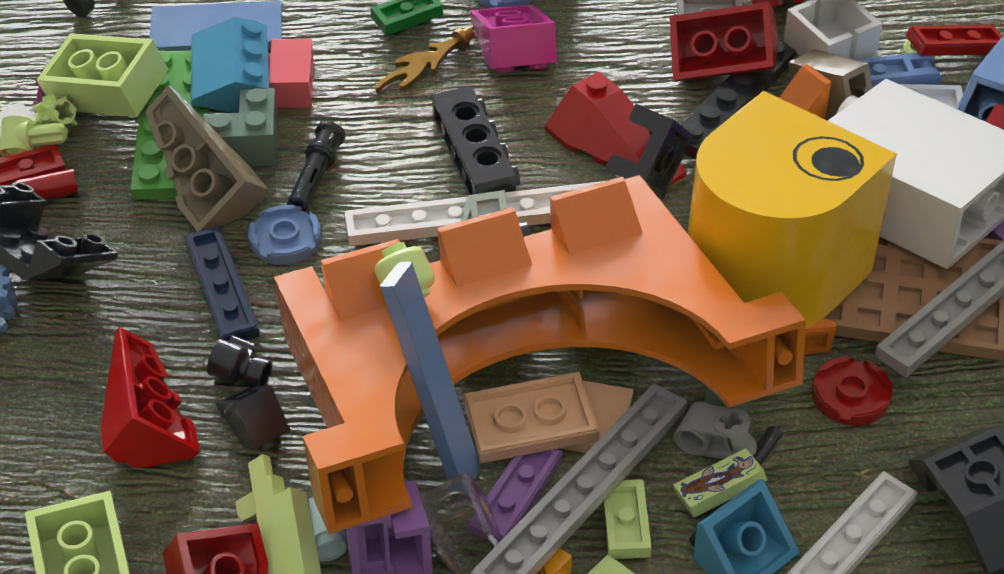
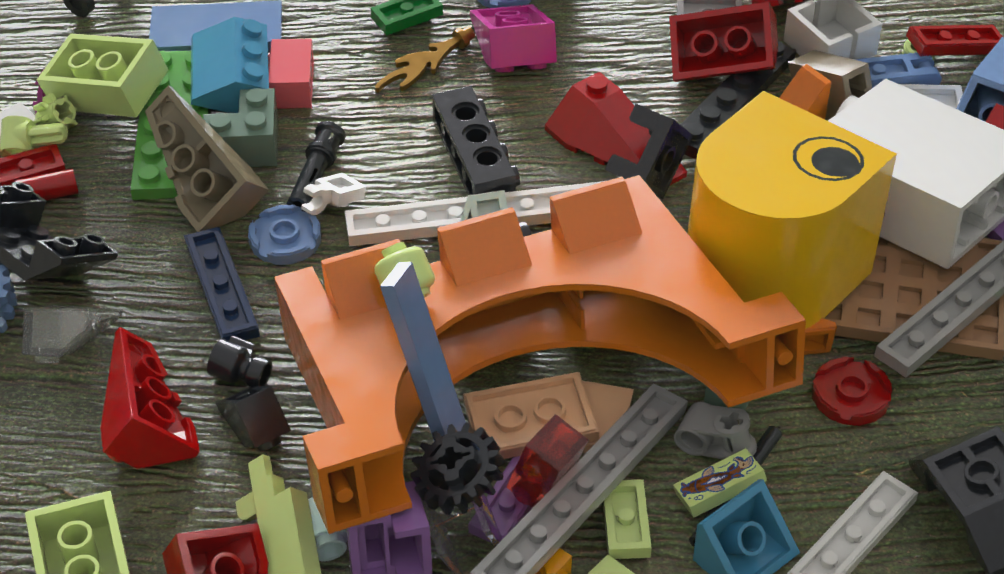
none -> clear slope [22,305,123,363]
none -> white plate [301,173,366,215]
none -> black gear [410,423,505,515]
none -> clear red brick [506,414,589,508]

